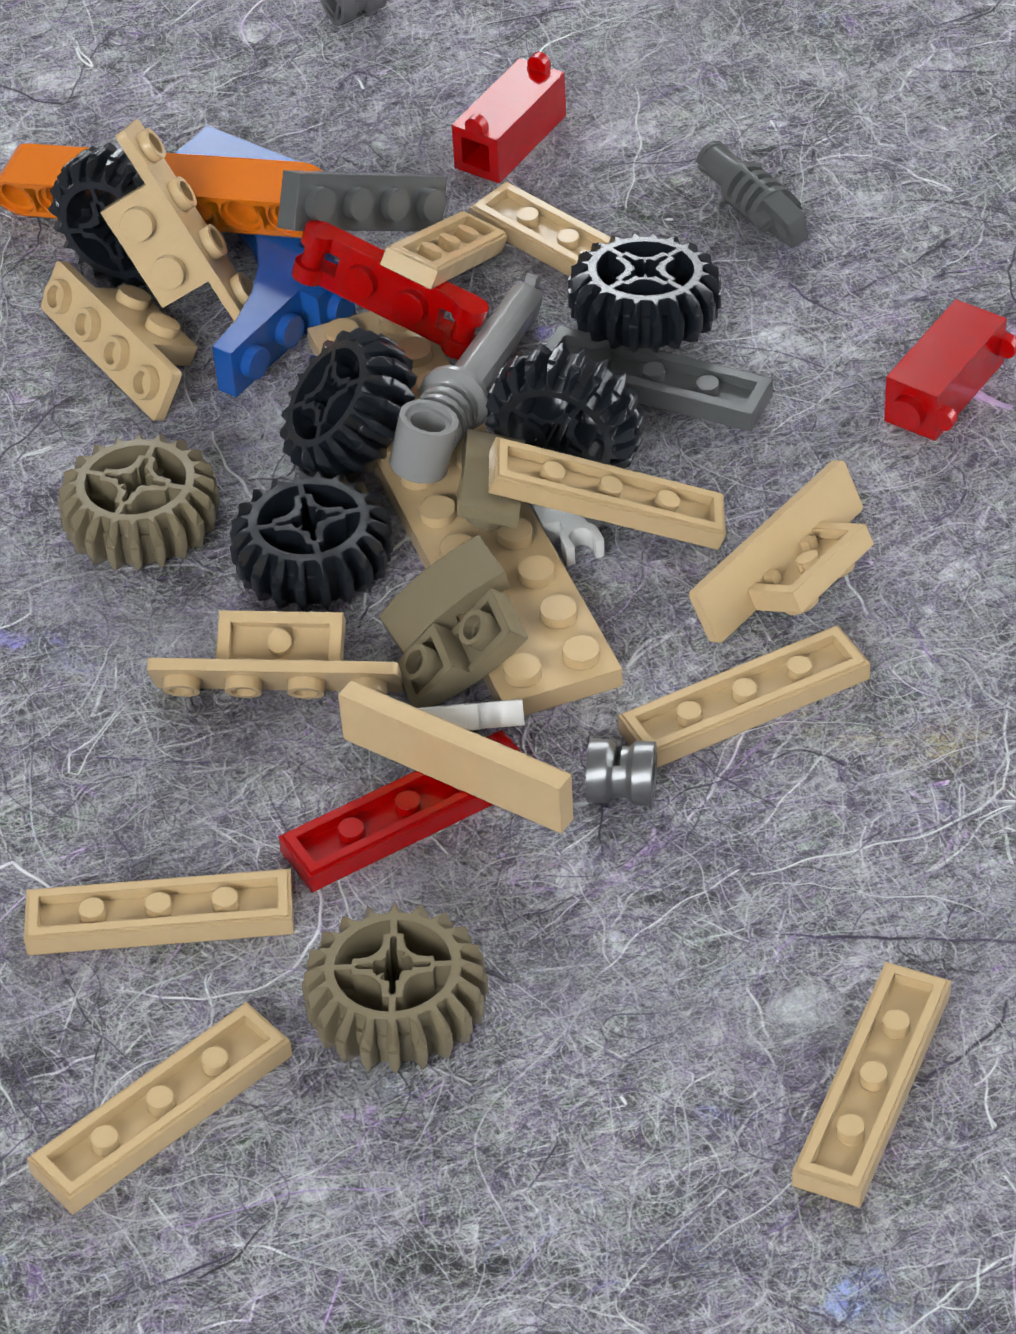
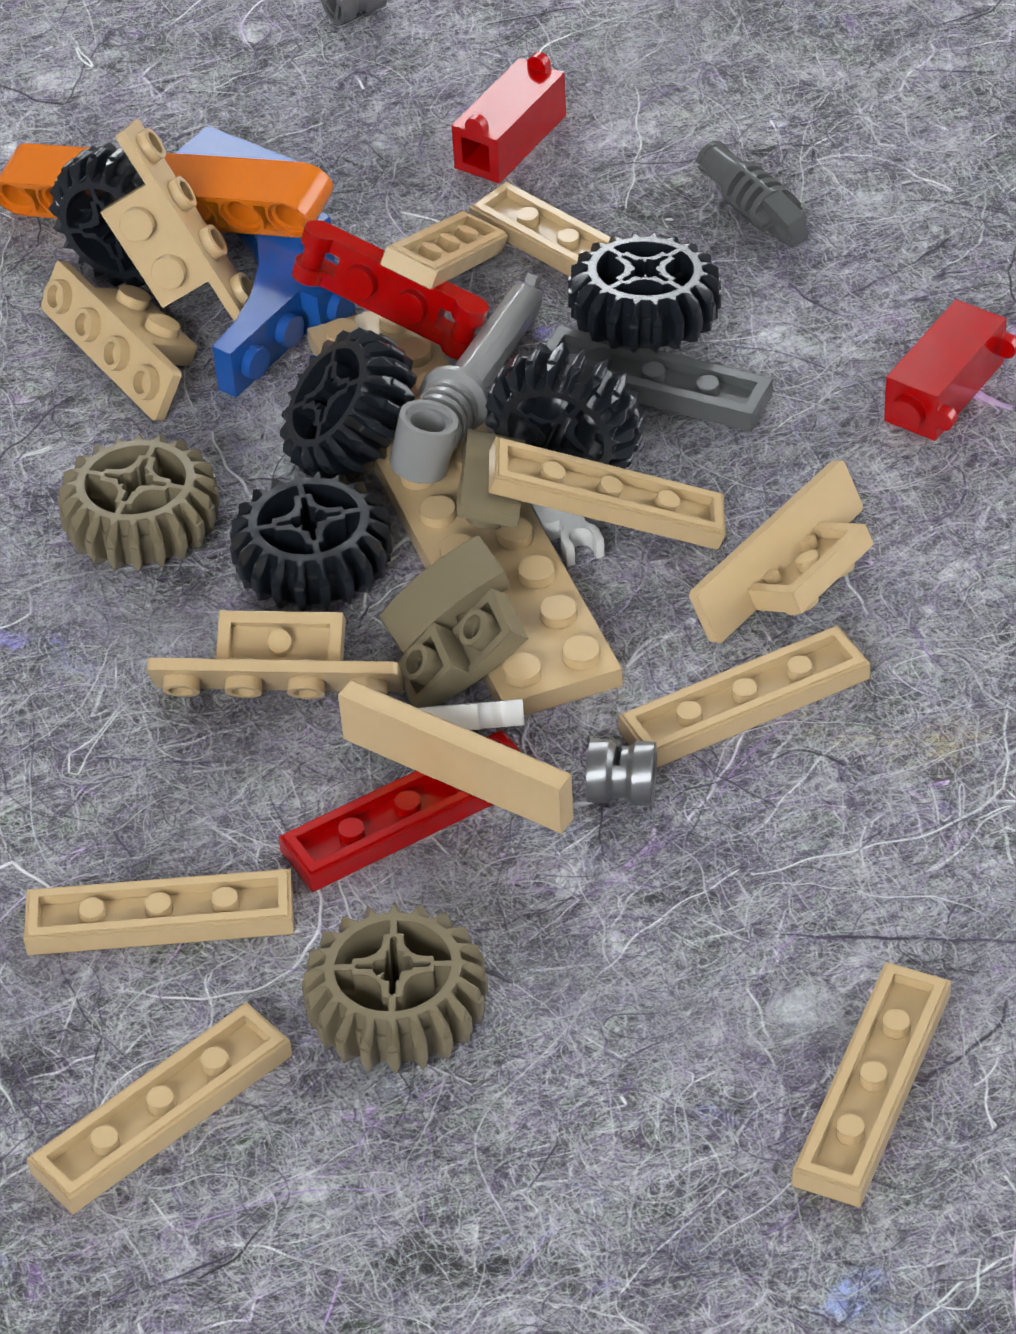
dark grey plate [277,170,447,231] -> none

